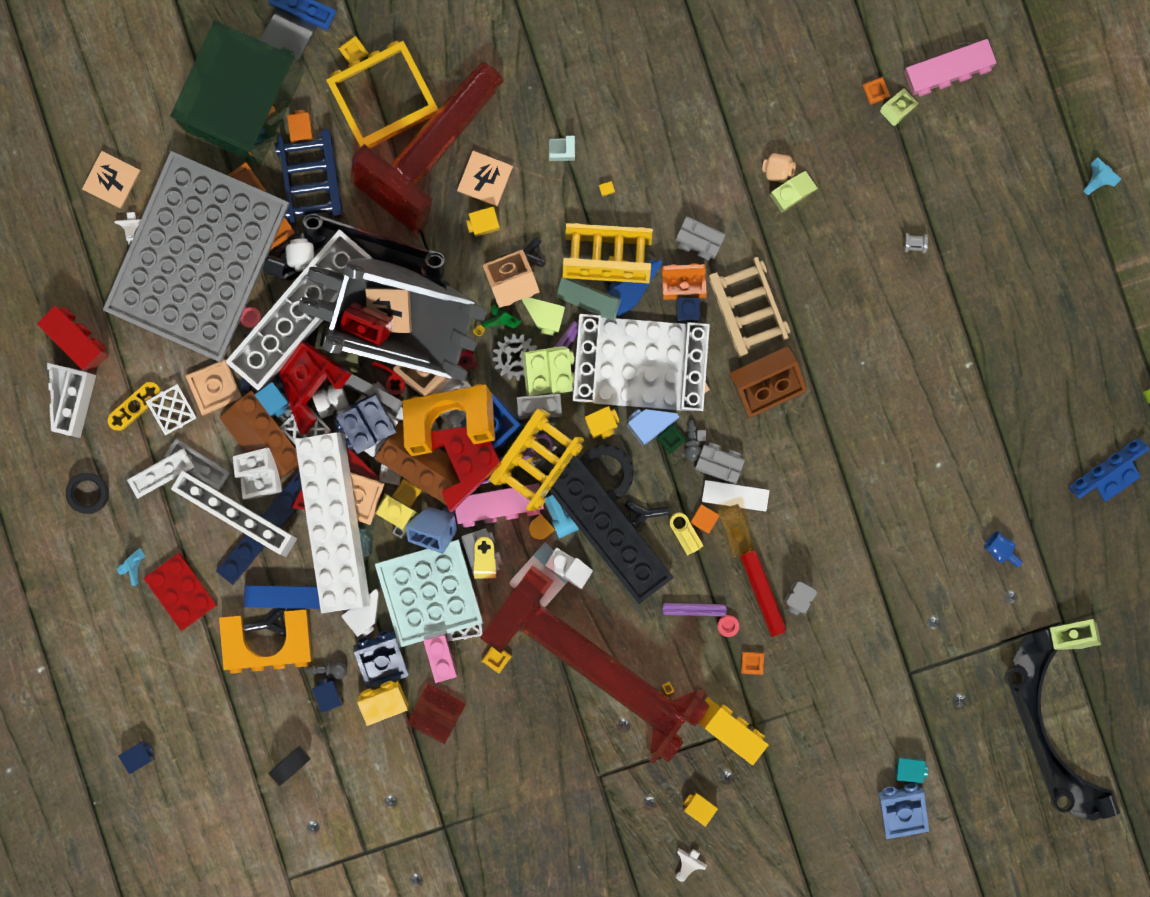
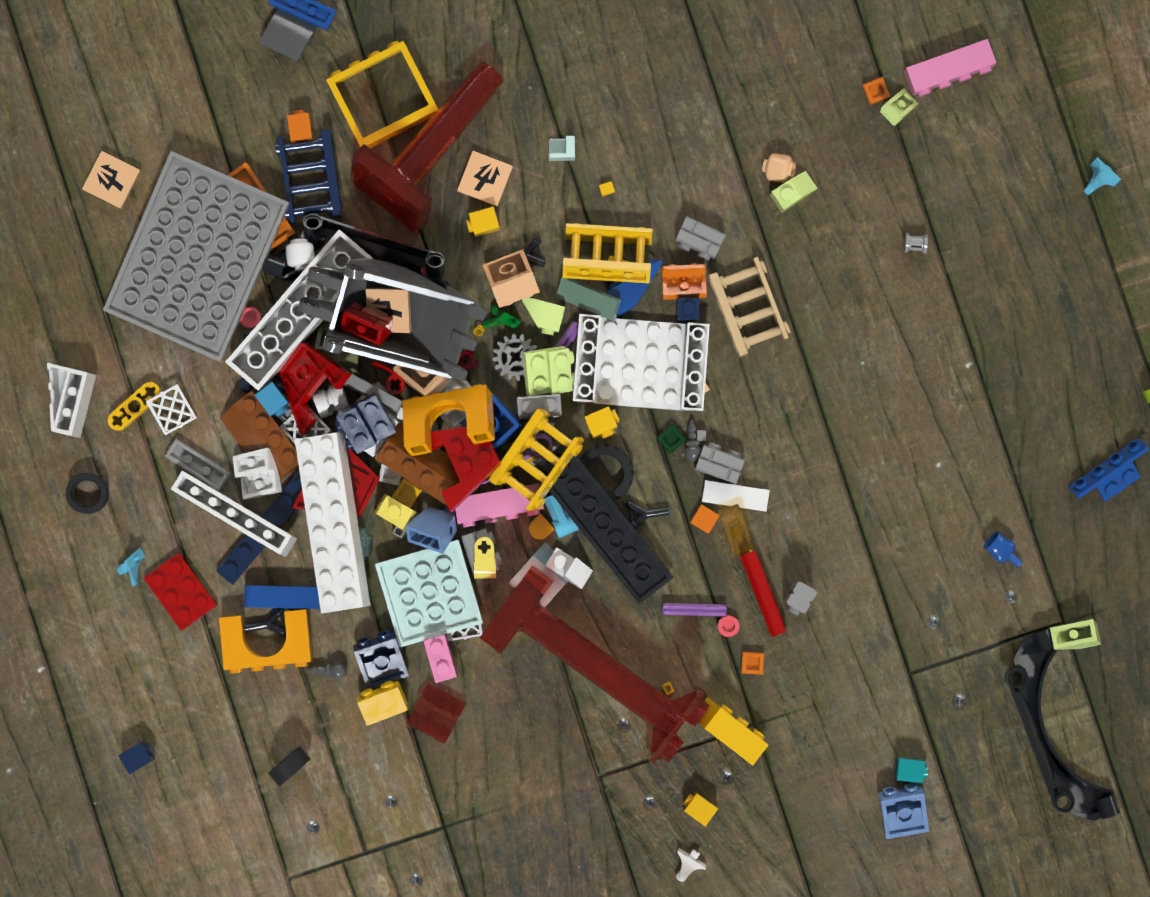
red brick [37,305,109,373] -> none
white piece [115,212,141,245] -> none
white tile [127,448,194,499] -> none
clear green container [170,20,304,166] -> none
light nougat tile [186,359,242,416] -> none
dark blue brick [312,678,344,713] -> none
yellow tile [338,36,369,64] -> none
white slope [342,589,380,637] -> none
light nougat tile [350,472,384,525] -> none
yellow tile [482,643,512,673] -> none
light blue slope [627,409,679,447] -> none
light yellow piece [669,512,703,555] -> none
dark orange slope [729,346,807,418] -> none

